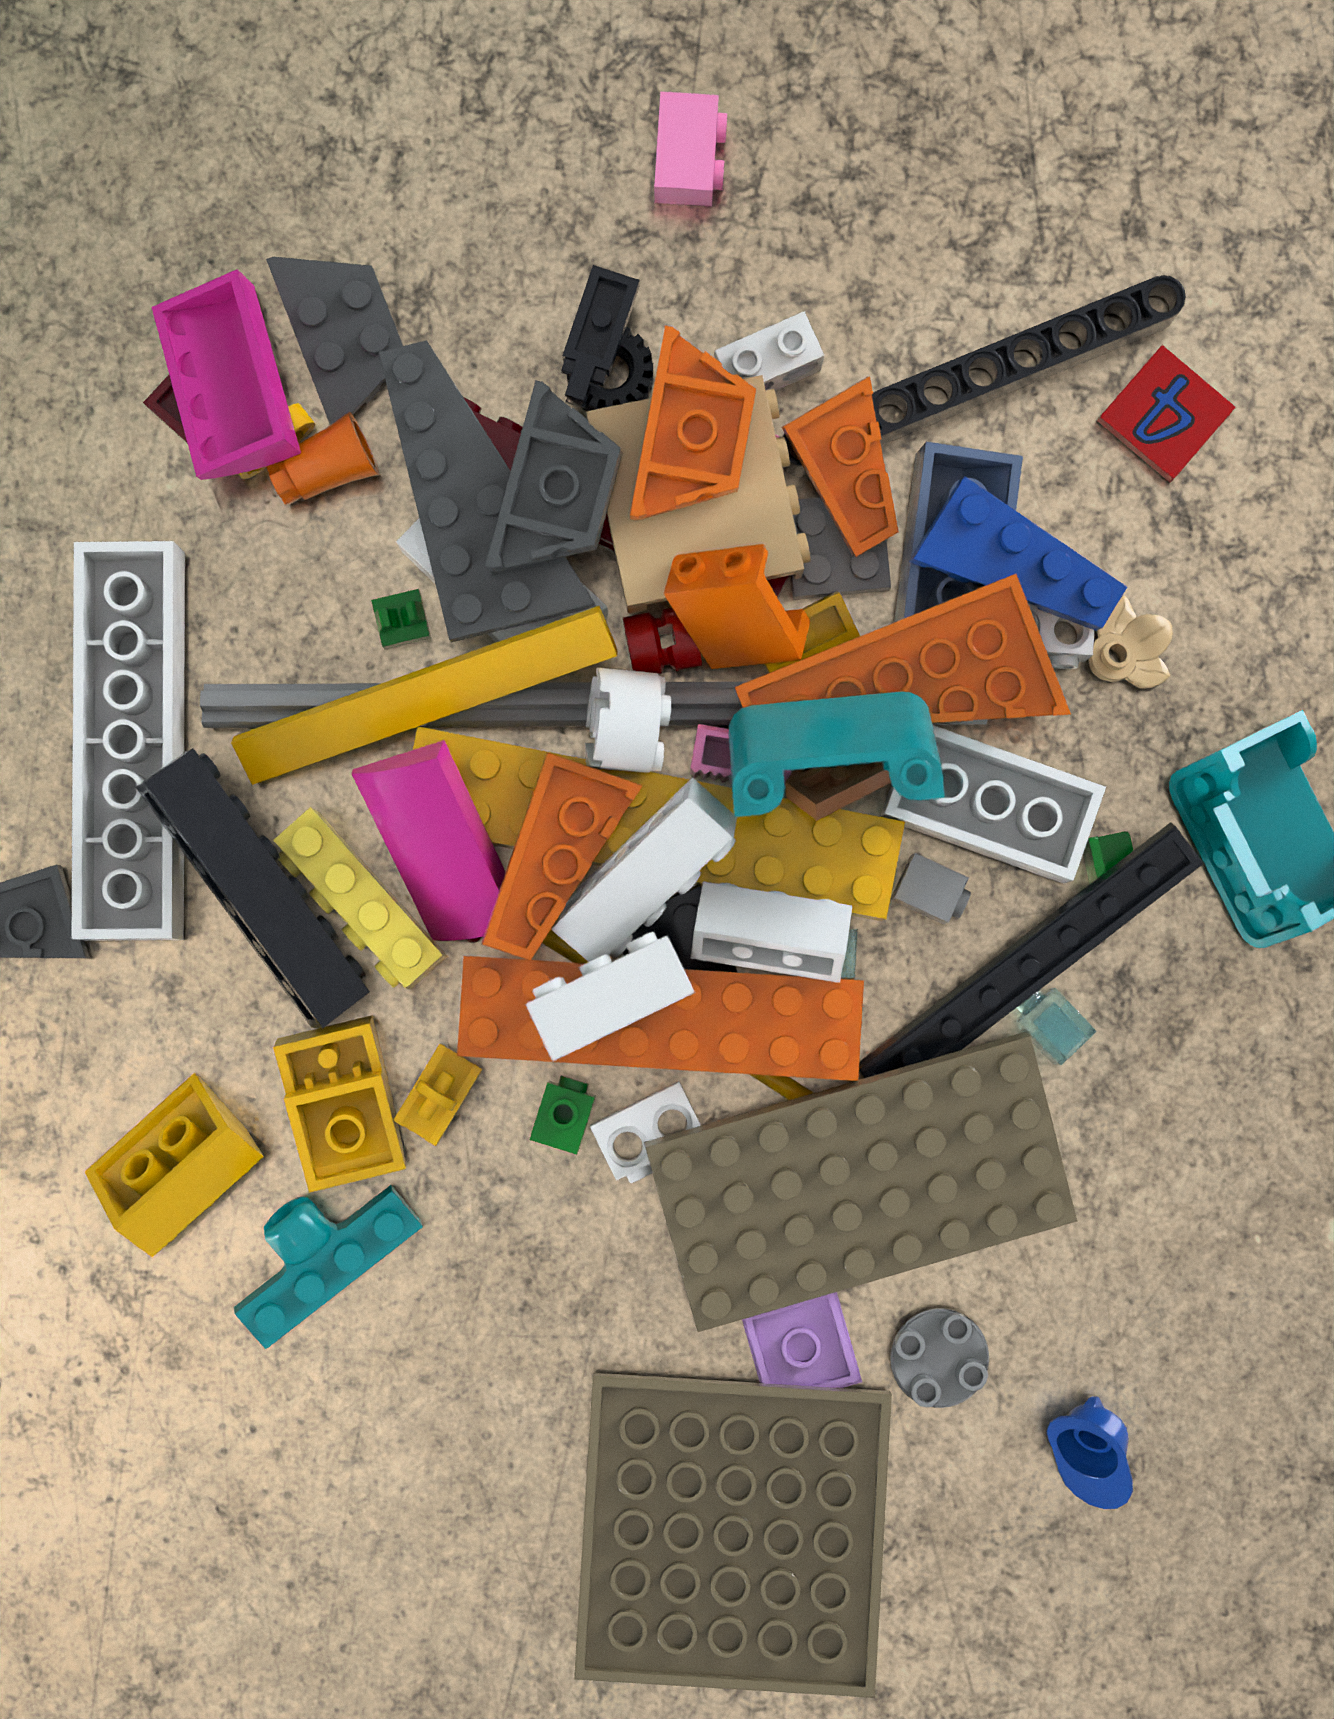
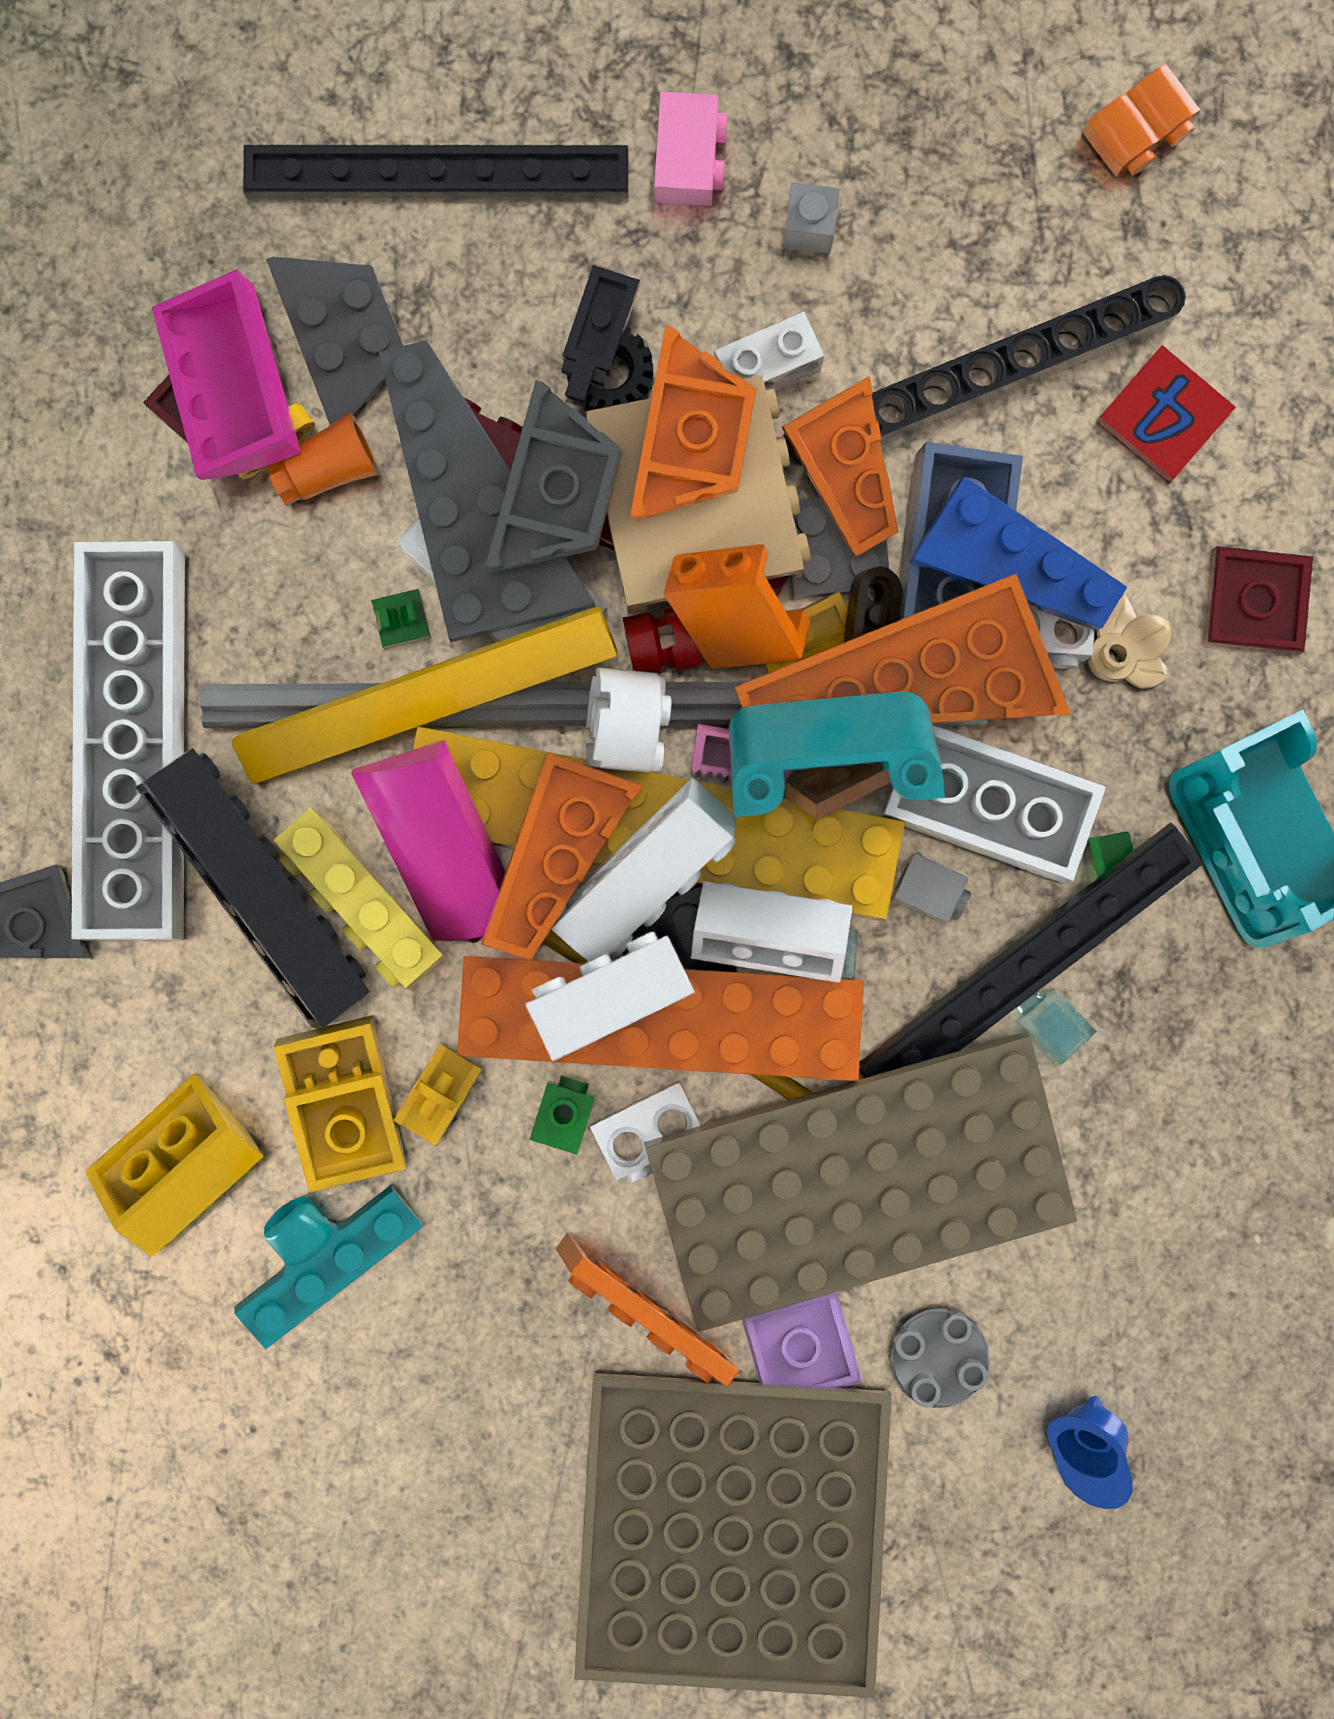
none -> black tile [243,145,629,198]
none -> orange wing [555,1233,739,1387]
none -> light grey brick [783,182,840,254]
none -> dark brown plate [844,566,903,642]
none -> orange brick [1082,64,1200,178]
none -> dark red tile [1204,546,1313,655]

